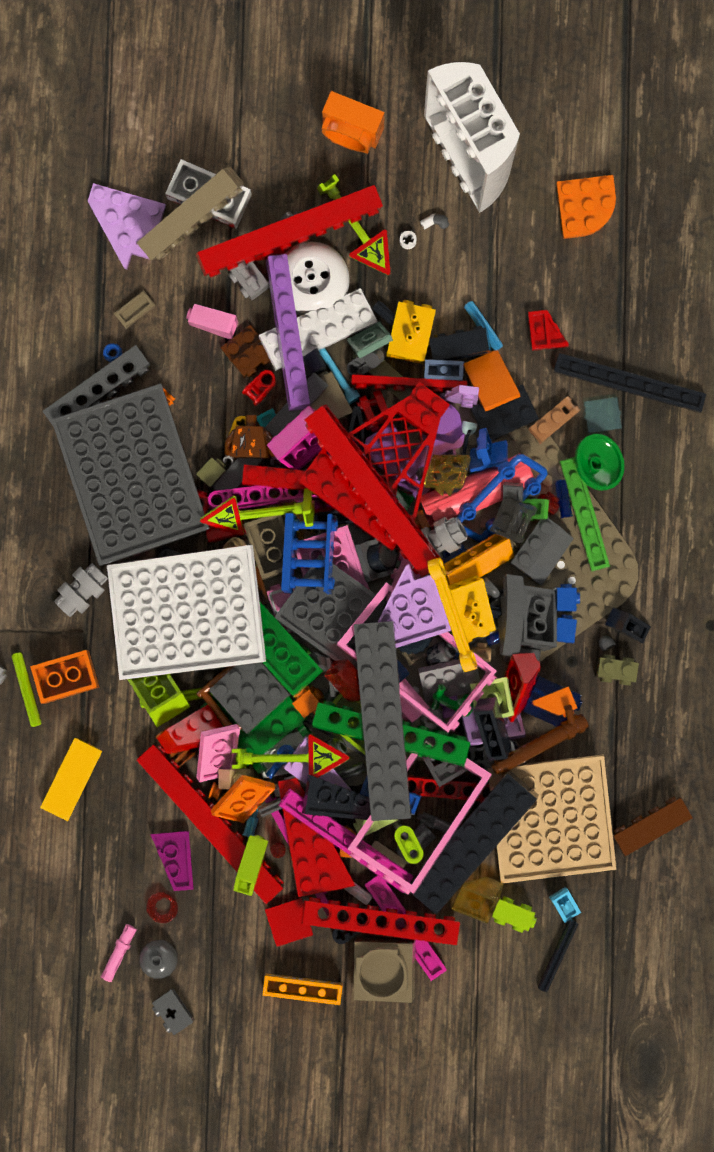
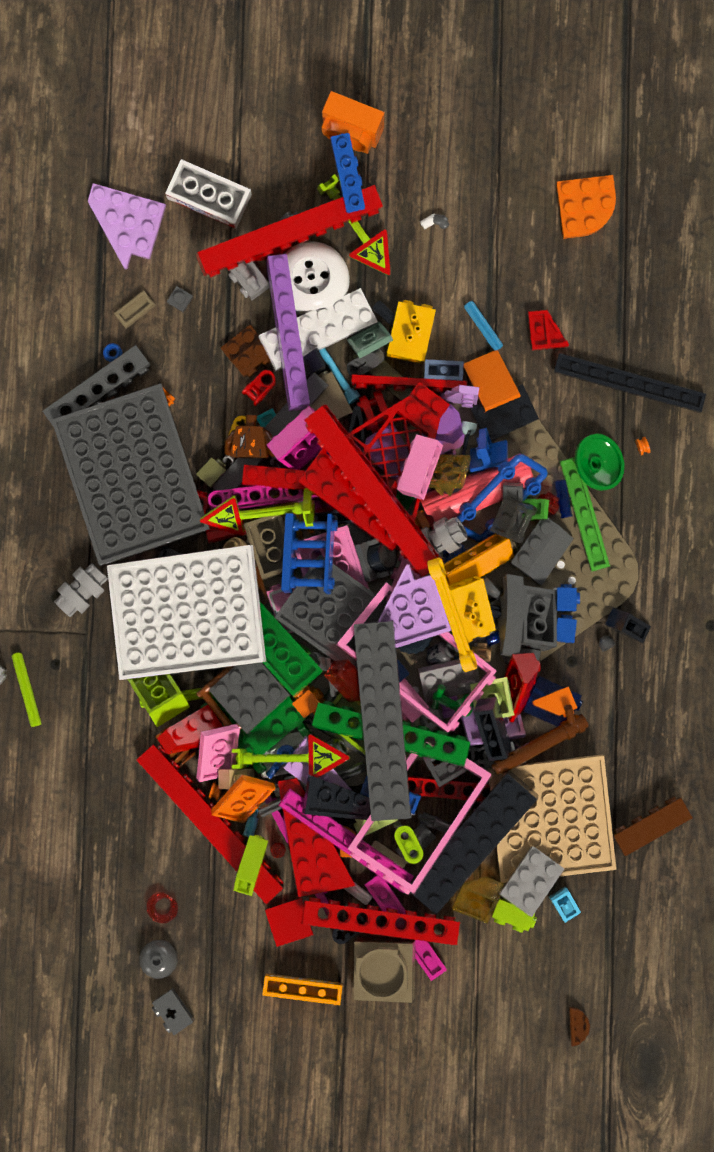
orange brick [30,650,100,704] -> none
yellow brick [40,738,102,821] -> none
bright pink pin [101,924,137,982] -> none
dark tan brick [137,166,245,261] -> none
magenta wing [150,831,194,891] -> none
bright pink slope [186,304,238,340] -> none
white bush [400,231,417,249] -> none
white slope [424,62,520,213] -> none
black brick [429,326,492,361] -> none
medium nougat plate [528,396,580,444] -> none
black axle [538,919,578,992] -> none
clear light blue piece [584,397,622,433] -> none
olive brick [595,654,639,686] -> none
none -> dark grey plate [167,286,193,313]
none -> blue bracket [330,133,365,213]
none -> bright pink brick [397,434,443,500]
none -> light grey plate [499,846,564,917]
none -> reddish brown plate [569,1007,590,1047]
none -> orange bush [635,437,650,456]

